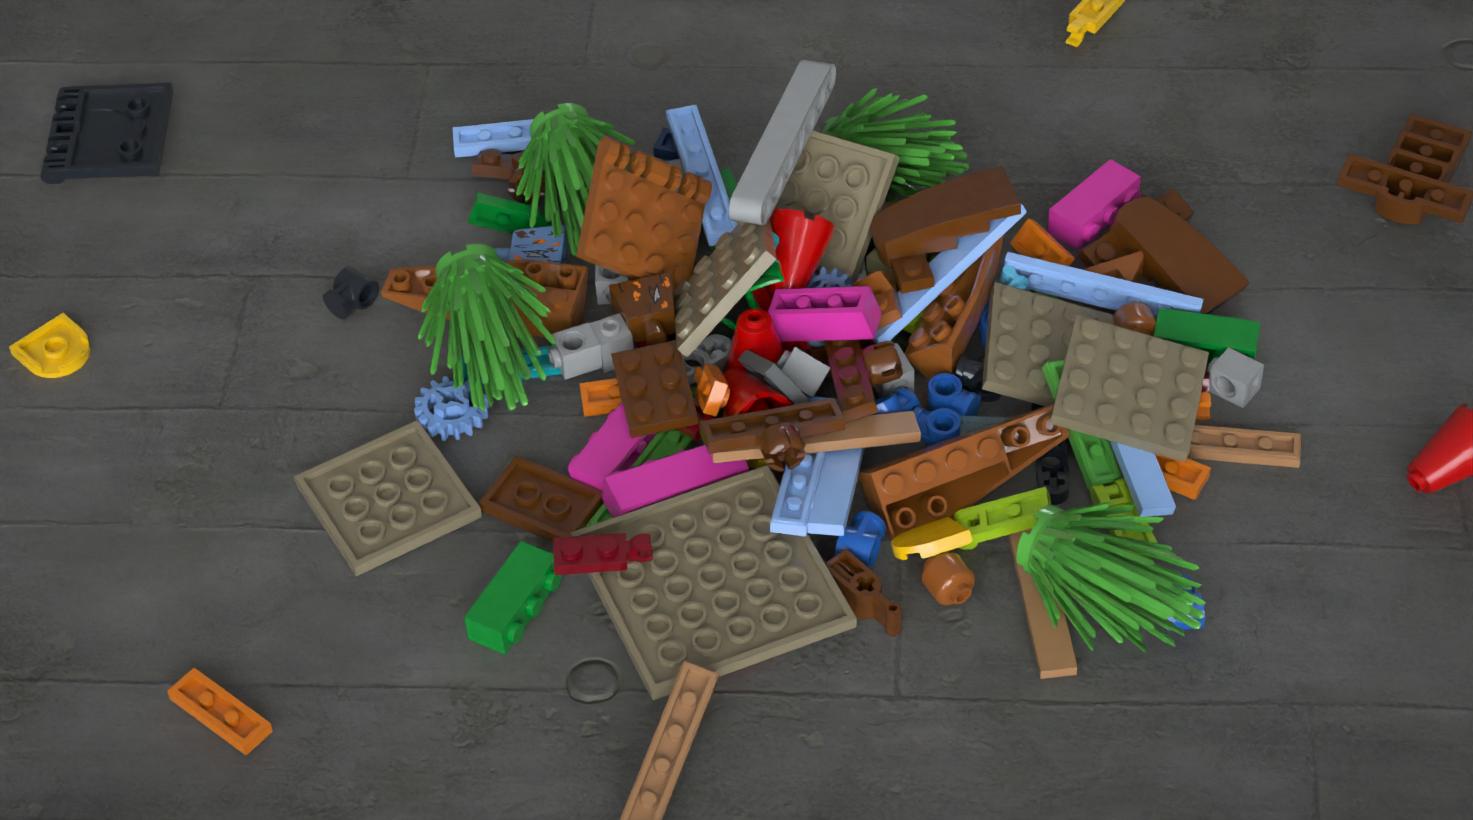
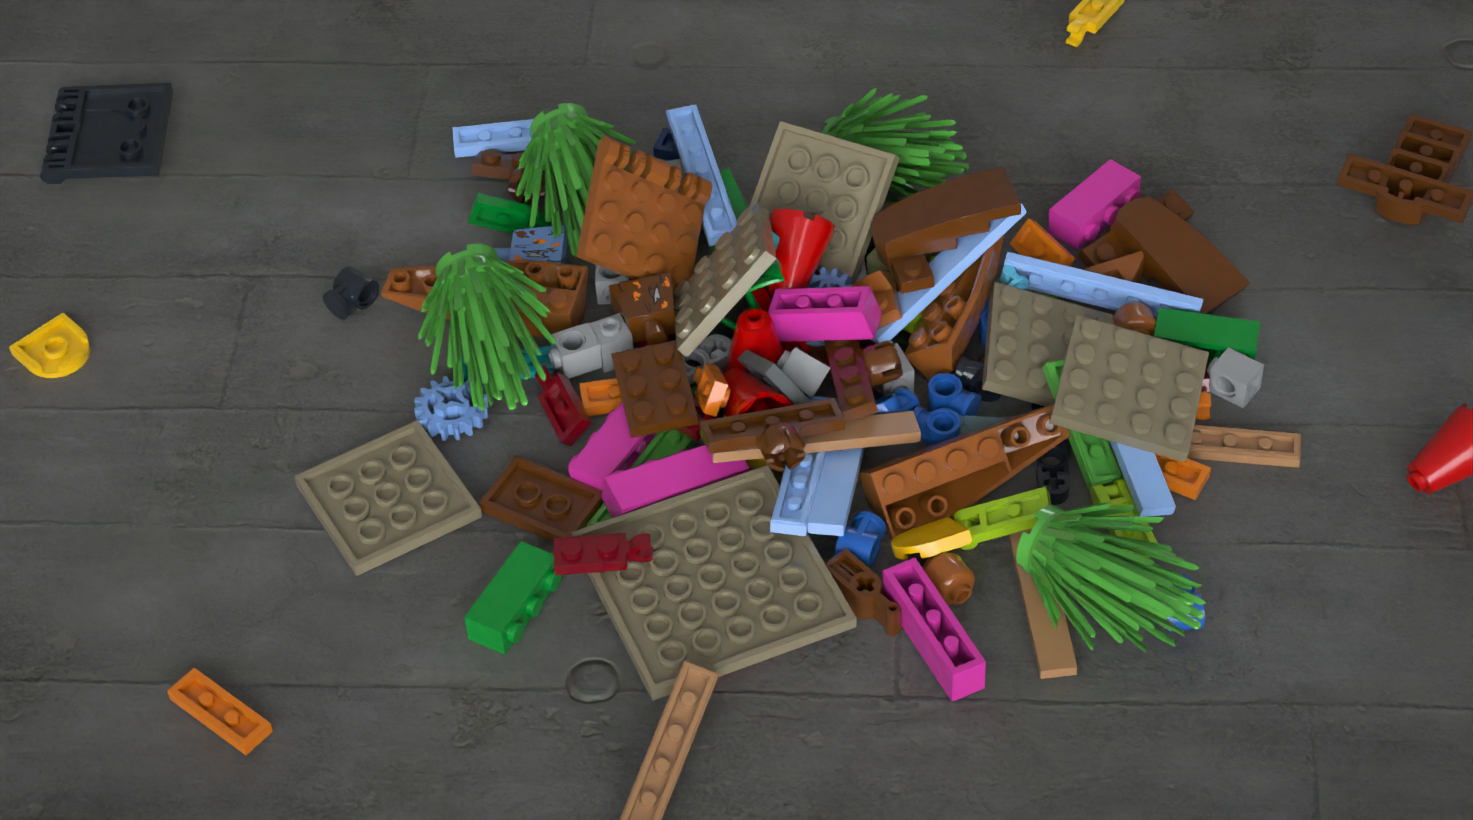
light grey beam [729,59,836,226] -> none
none -> dark red plate [535,364,592,446]
none -> dark pink brick [883,558,986,702]

